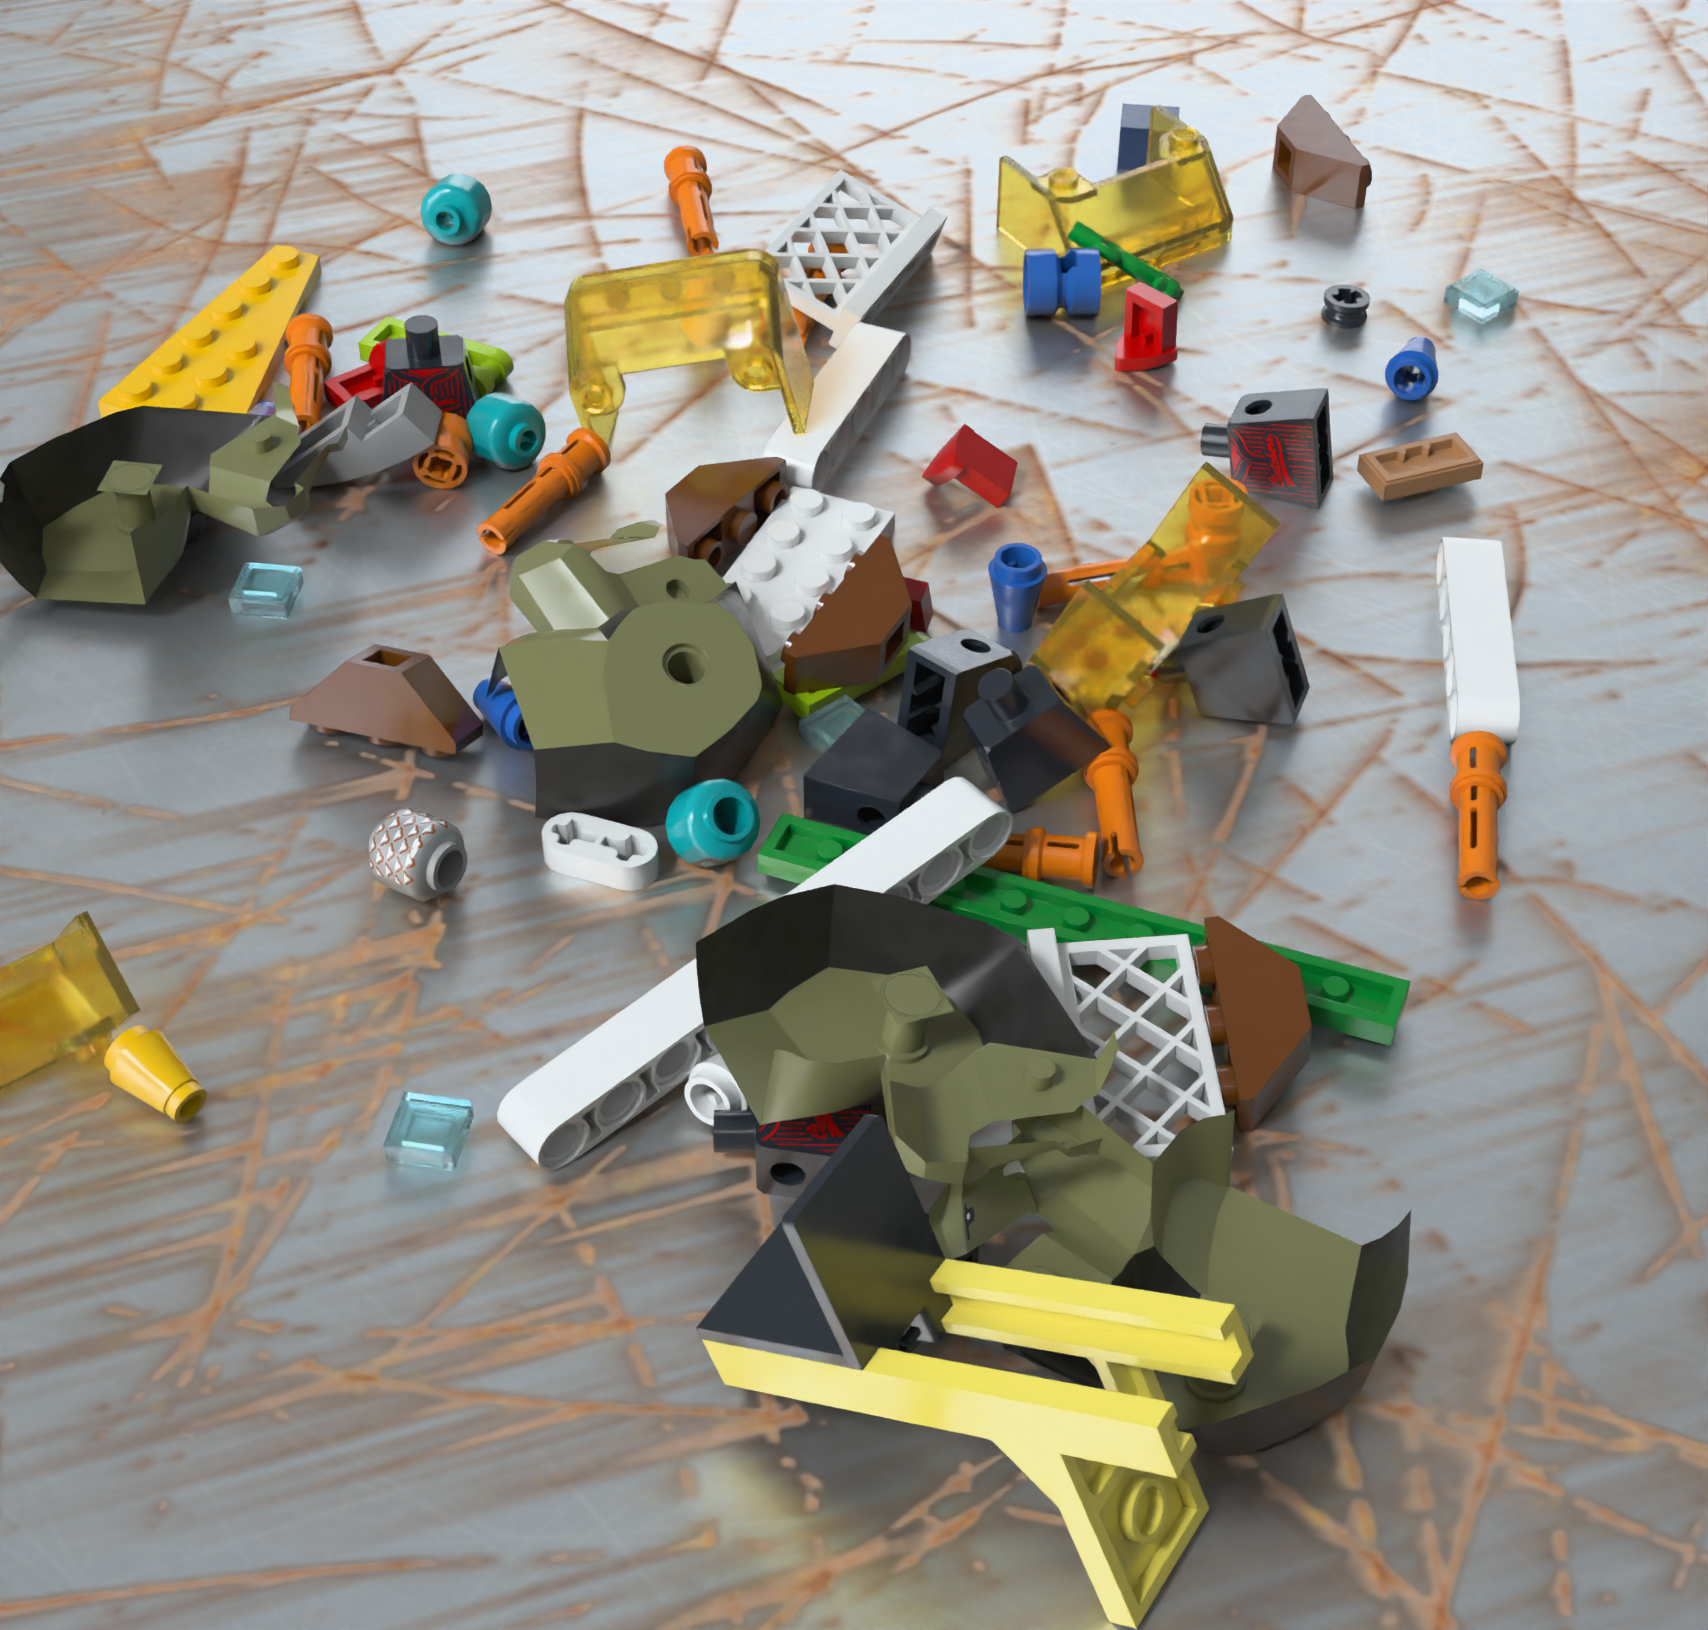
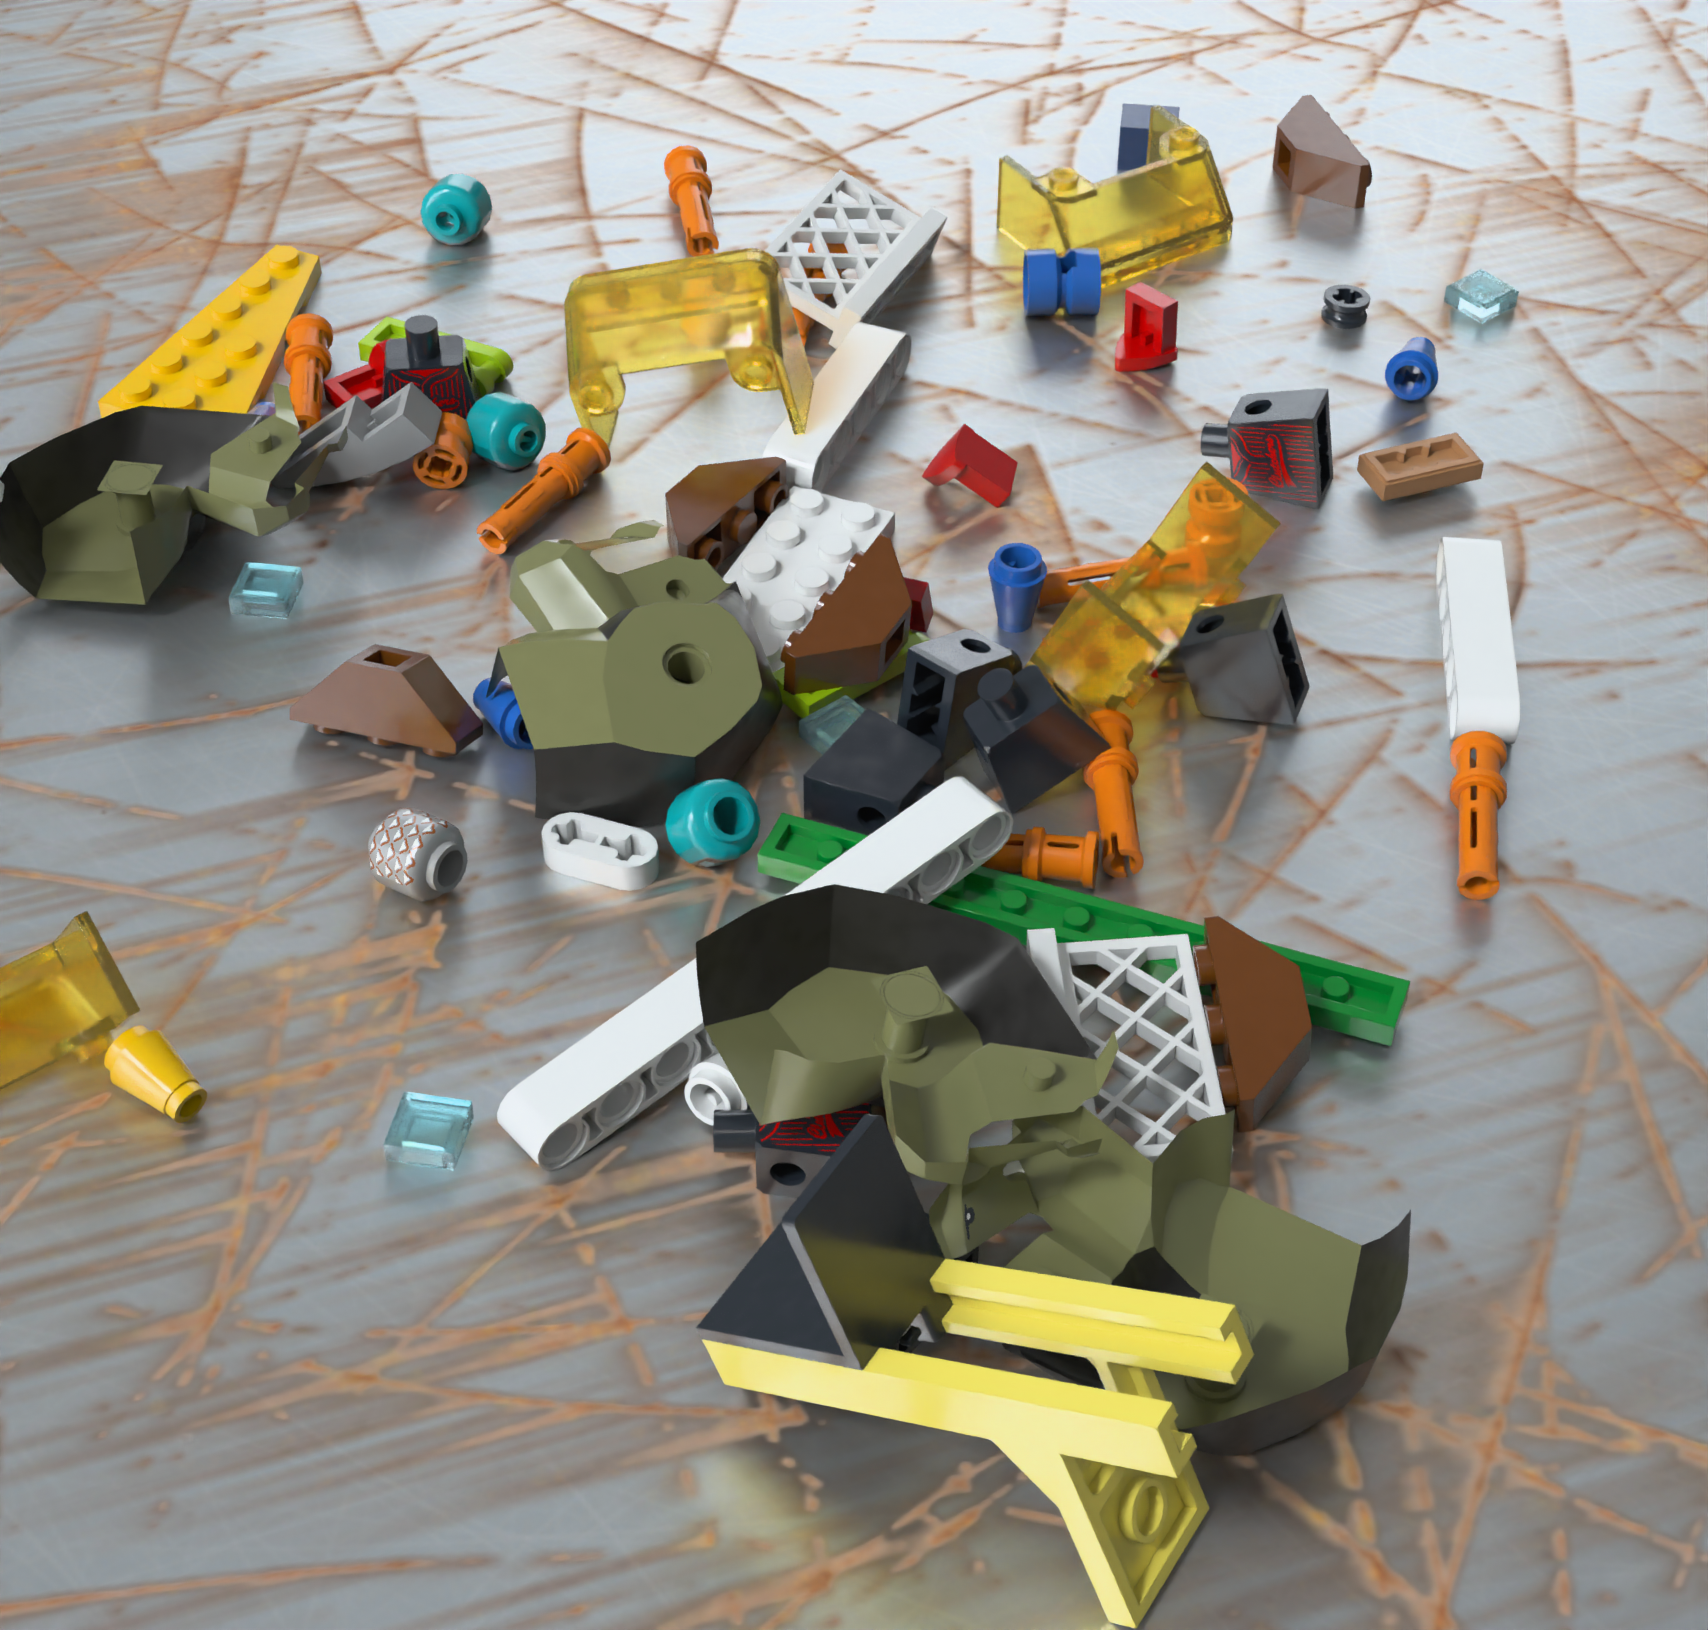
green animal [1067,220,1185,299] -> none

